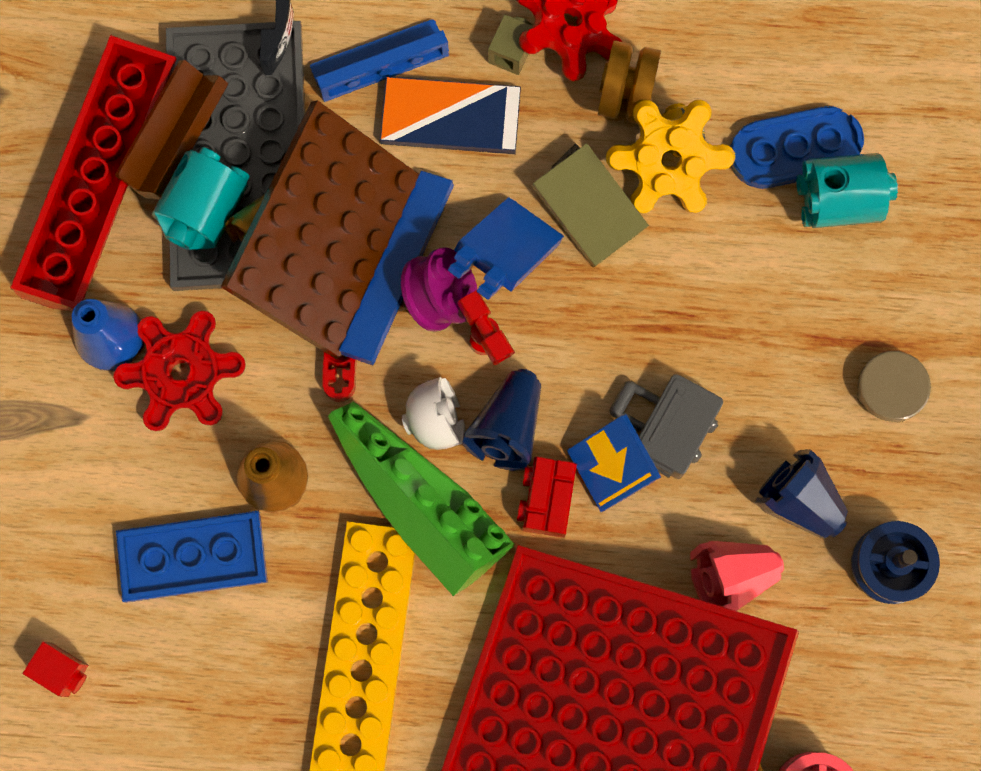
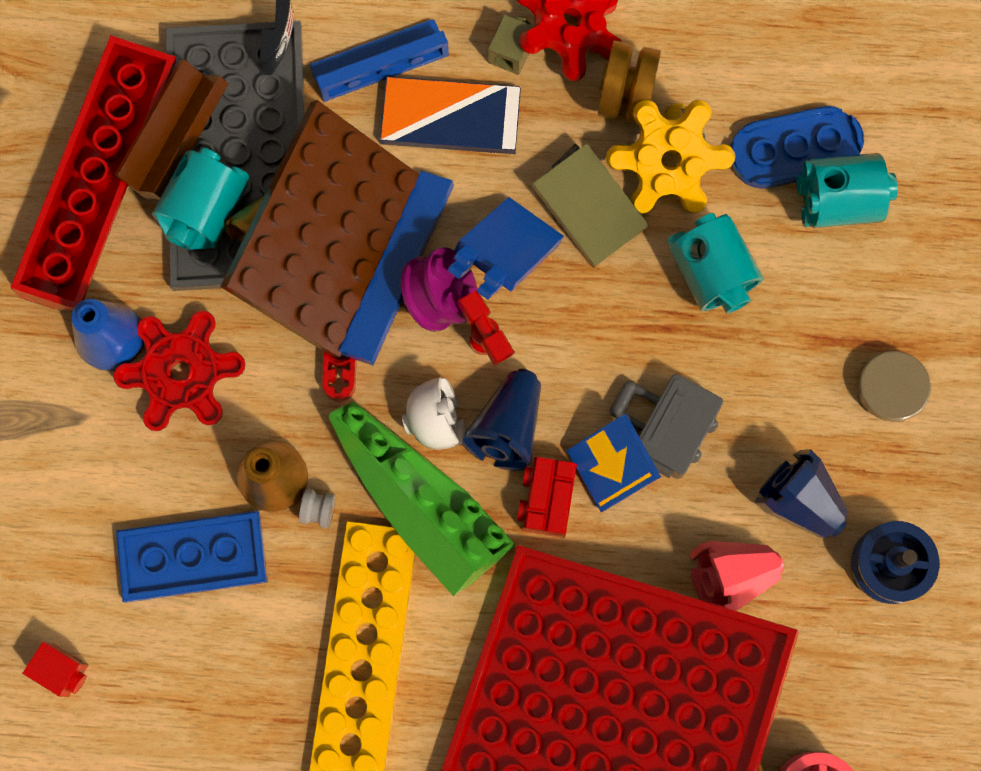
none -> light grey wheel [299,488,336,529]
none -> teal cylinder [667,213,764,314]

